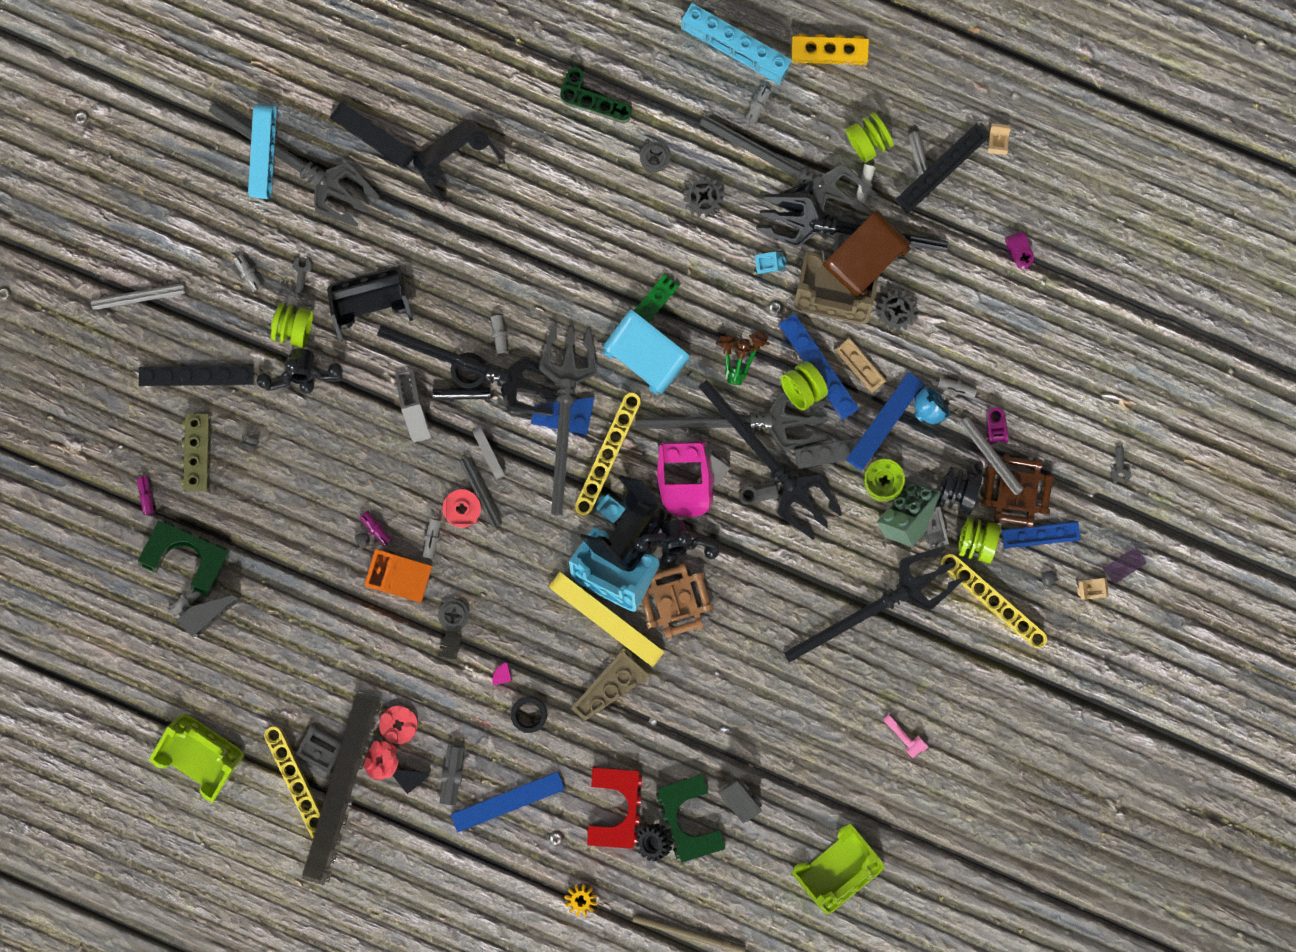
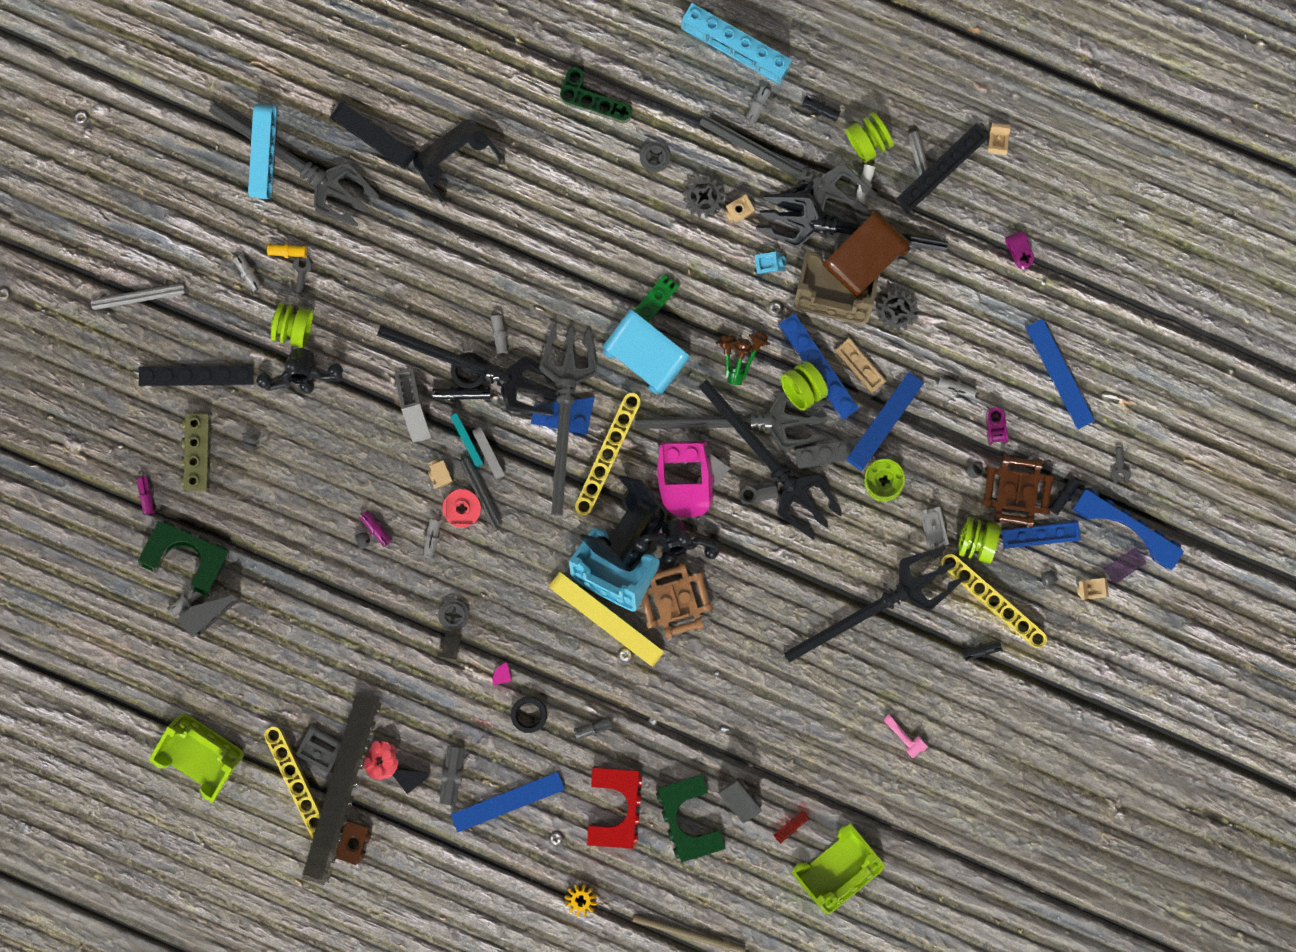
black windscreen [327,267,413,340] -> none
orange slope [364,549,432,603] -> none
coral plate [379,706,418,744] -> none
dark tan wing [571,651,651,721] -> none
medium azure bracket [595,494,626,524] -> none
black tyre [636,823,673,861] -> none
yellow brick [791,34,869,65] -> none
sand green slope [877,482,941,547] -> none
dark azure cylinder [914,386,951,424] -> none
black wheel [938,467,982,515] -> none
light grey axle [960,417,1023,495] -> none
none -> yellow pin [267,243,307,258]
none -> reddish brown brick [334,820,372,865]
none -> tan brick [428,459,453,490]
none -> teal tile [450,413,484,468]
none -> dark grey axle [574,718,613,740]
none -> tan brick [724,194,755,224]
none -> clear red pin [773,810,810,844]
none -> black pin [801,95,841,122]
none -> black pin [962,639,1003,661]
none -> blue tile [1025,319,1095,430]
none -> black pin [1049,478,1081,515]
none -> blue arch [1071,489,1184,571]

